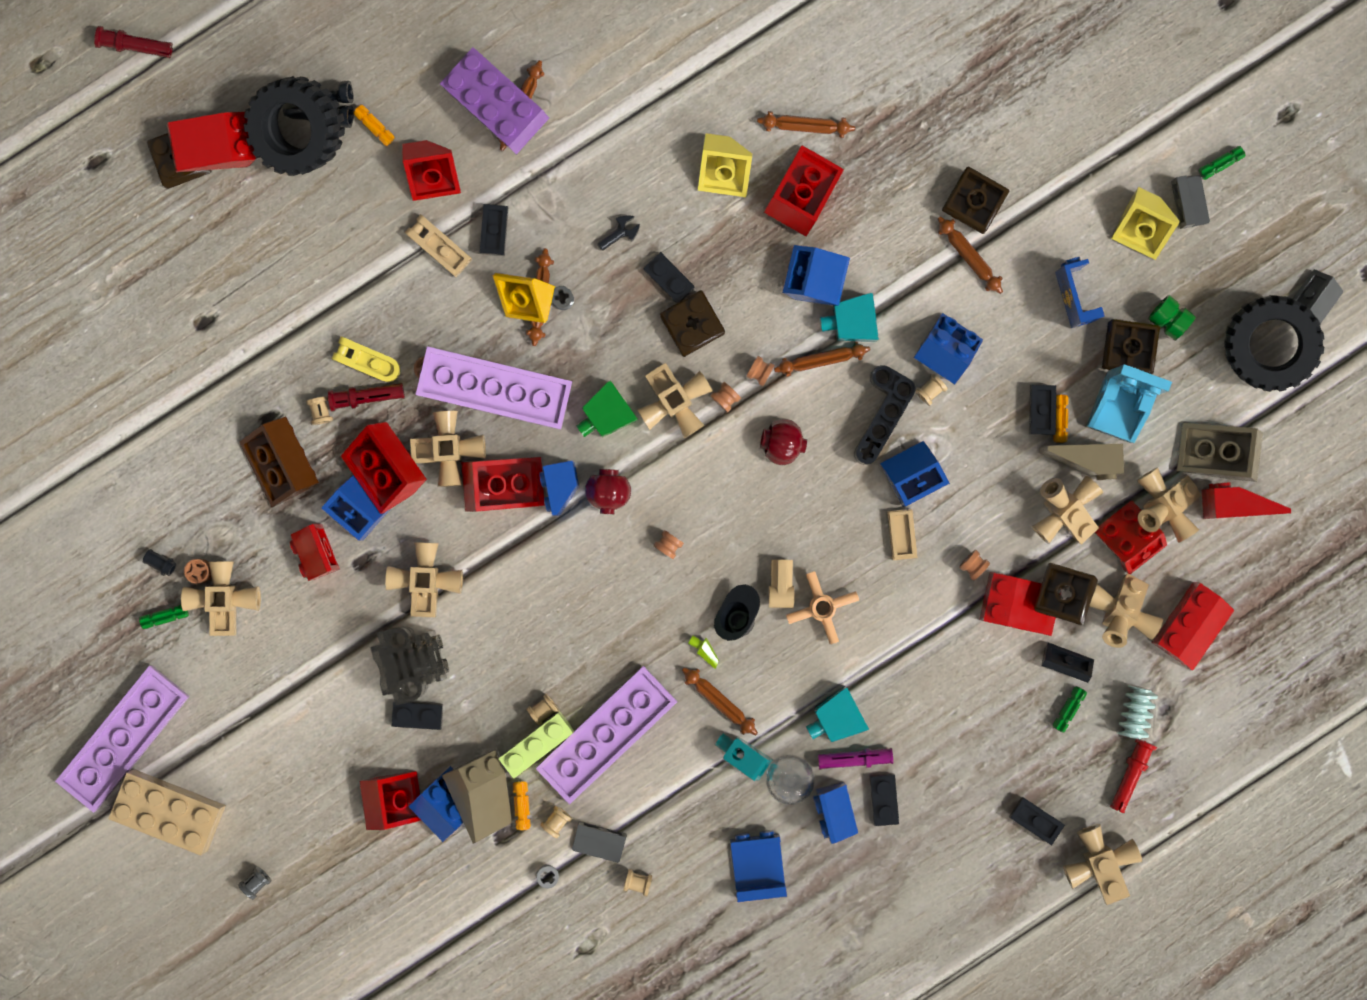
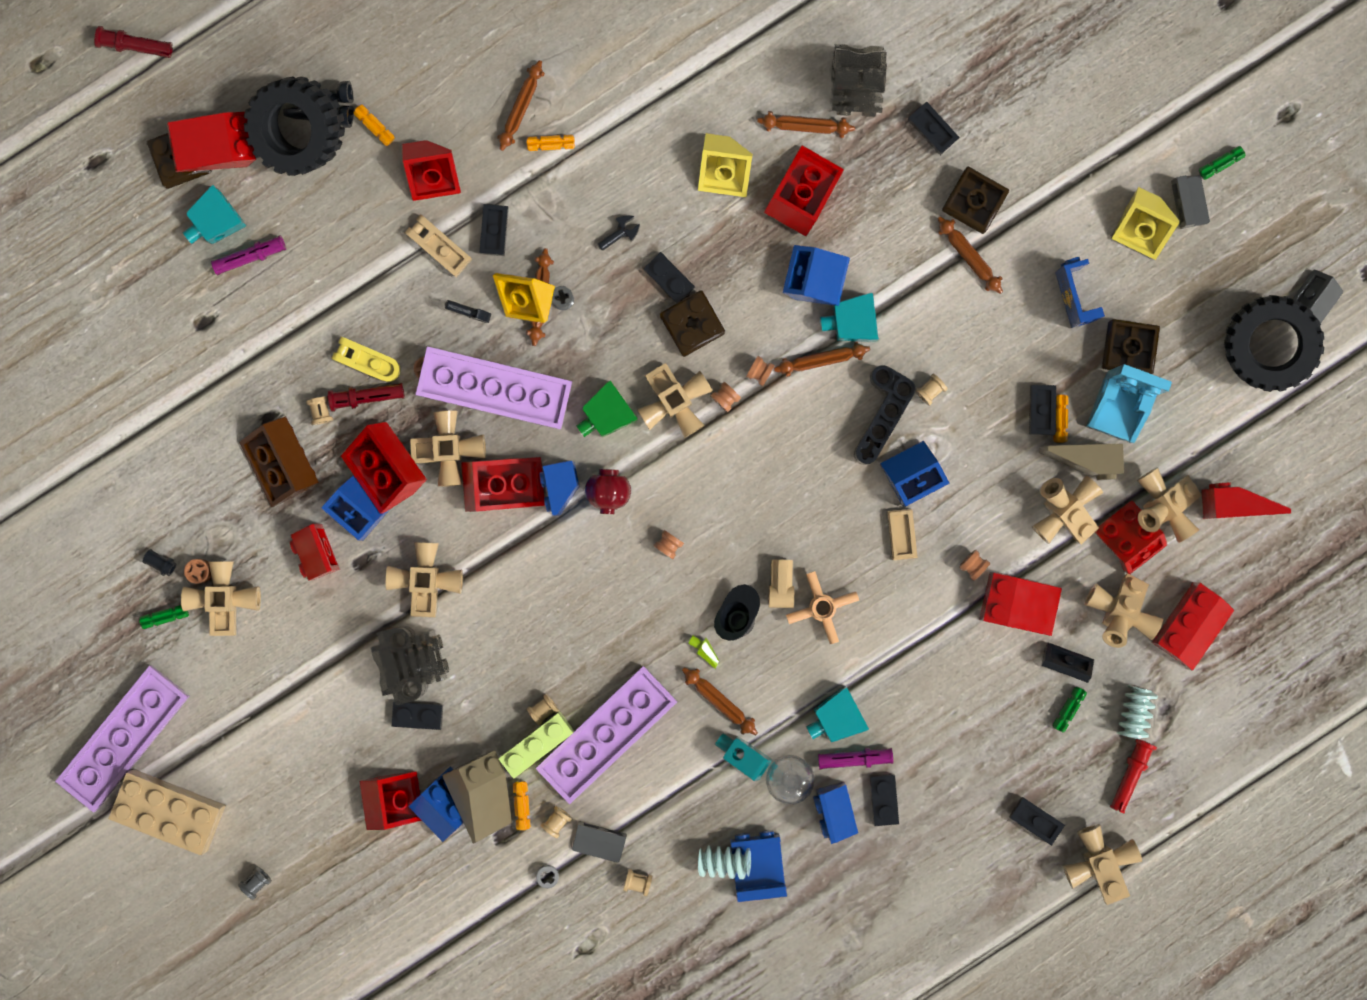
medium lavender brick [440,47,549,155] -> none
dark red plant [760,418,807,465] -> none
blue slope [914,313,983,385] -> none
dark brown brick [1034,563,1098,625] -> none
green wheel [1148,295,1196,341] -> none
dark tan slope [1177,423,1263,482] -> none
none -> teal torso [182,185,247,244]
none -> magenta pin [211,235,286,276]
none -> black bar [445,300,492,323]
none -> light orange axle [527,135,575,151]
none -> light aqua piece [698,845,751,880]
none -> clear smoke piece [830,44,887,117]
none -> black plate [907,101,960,156]

